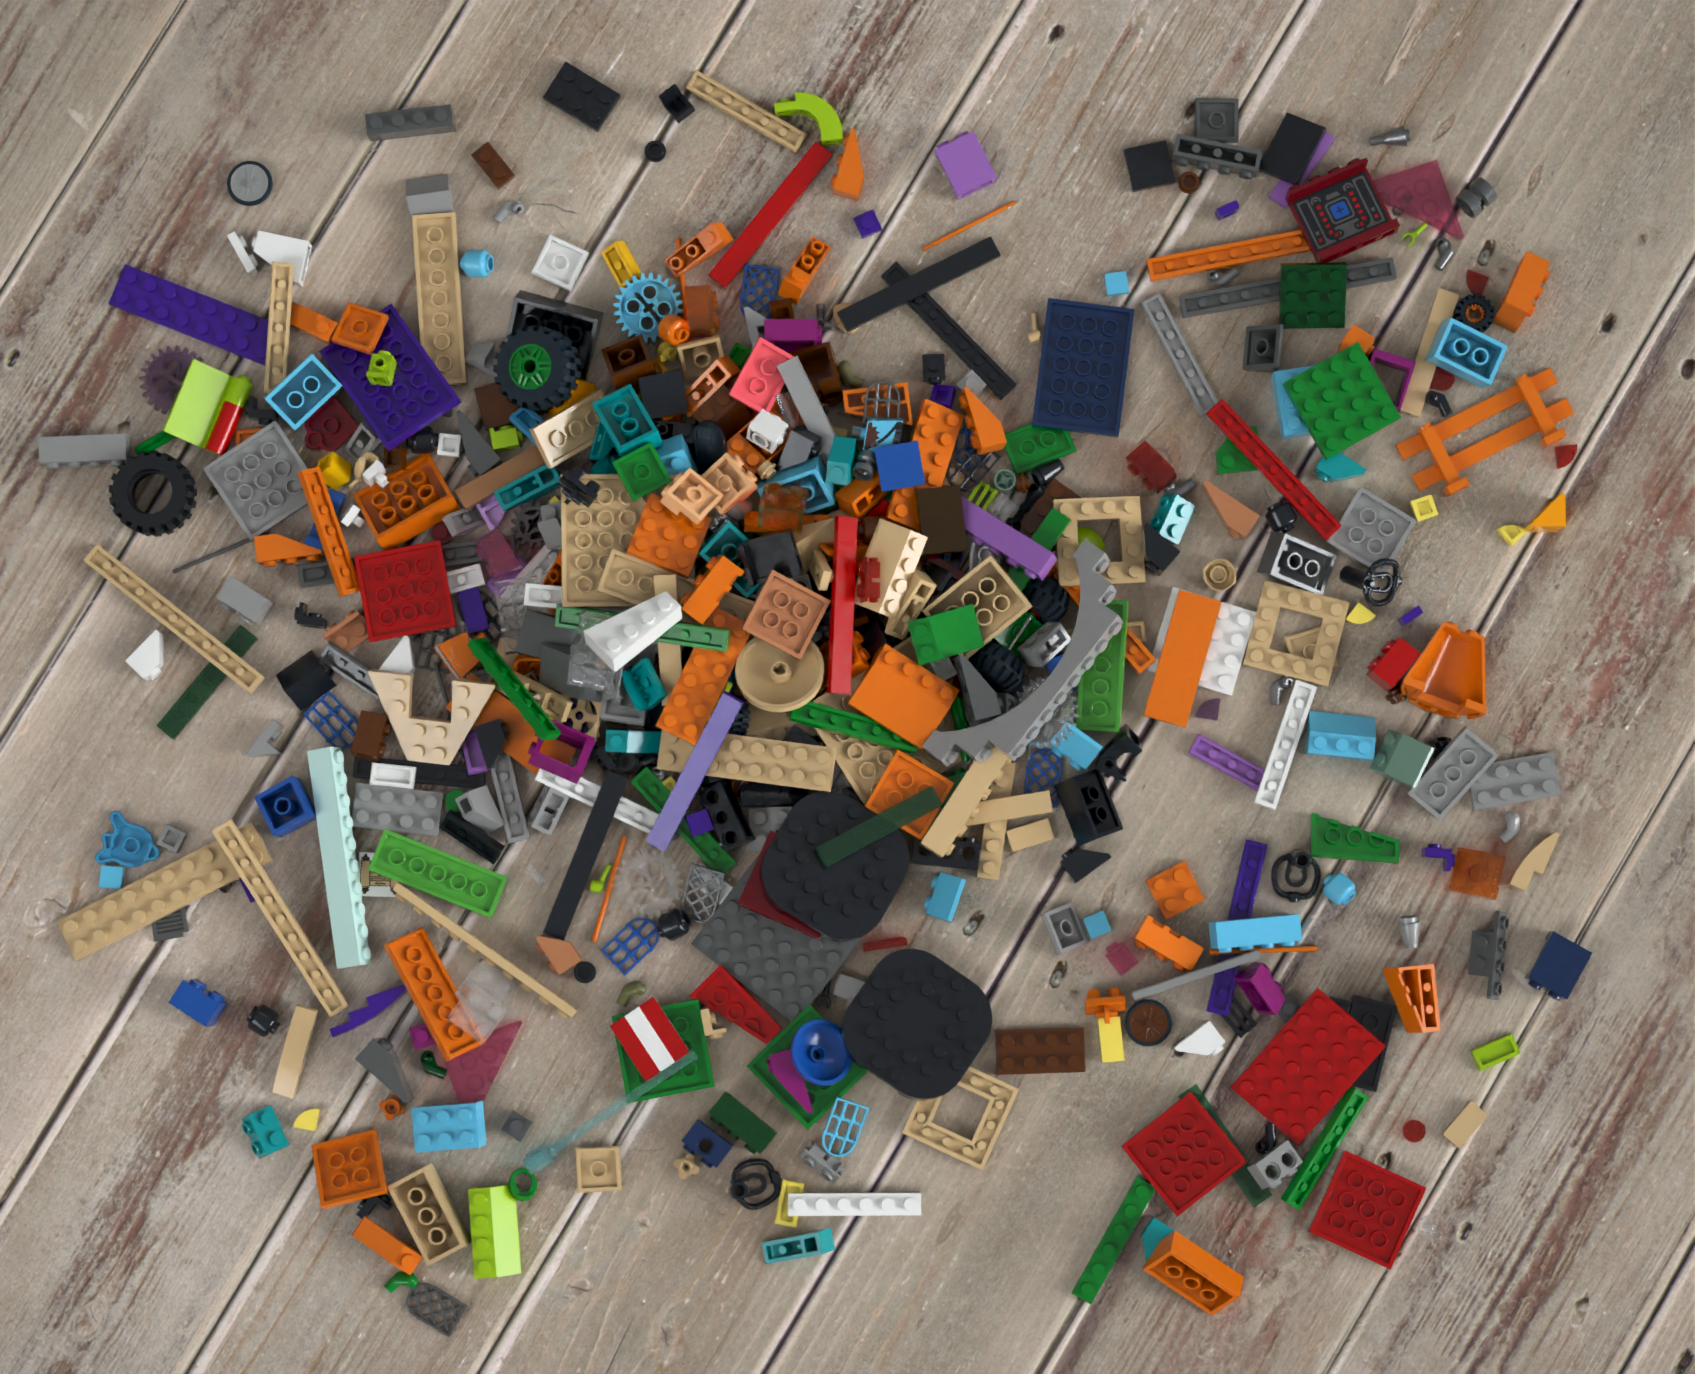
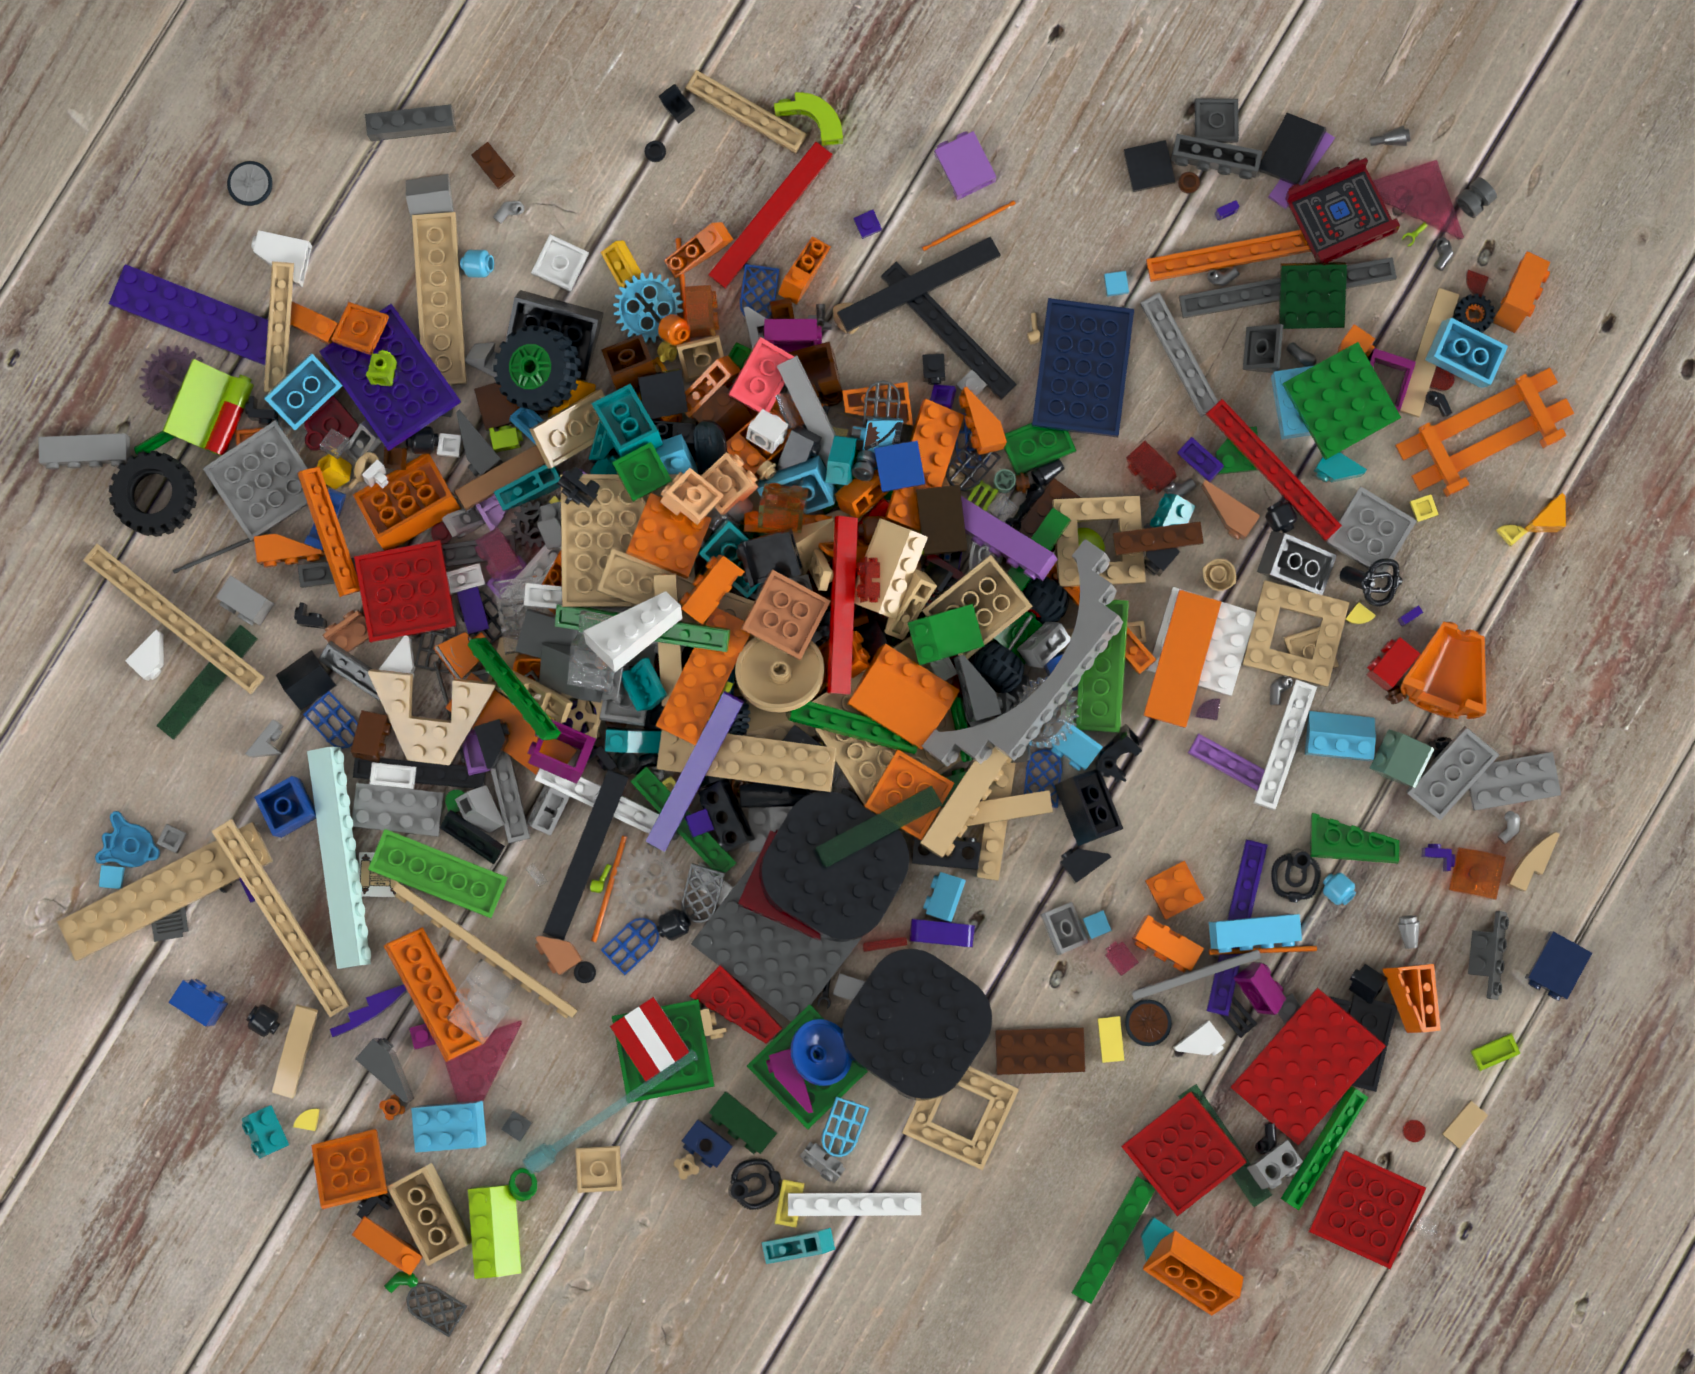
white plate [227,231,259,277] -> none
white tile [338,503,365,528] -> none
dark green arm [420,1050,448,1080] -> none
black plate [543,62,621,132] -> none
olive arm [616,981,646,1007] -> none
orange slope [830,128,864,201] -> none
olive arm [837,360,864,389] -> none
tan tile [1006,818,1054,852] -> none
orange hips [1085,987,1126,1024] -> none
clear red tile [1554,444,1577,469] -> none
none -> clear tile [320,428,350,459]
none -> dark purple beam [909,919,975,948]
none -> reddish brown plate [1113,521,1204,556]
none -> dark purple plate [1177,437,1224,482]
none -> flat silver arm [1287,342,1317,367]
none -> black brick [1349,964,1388,1004]

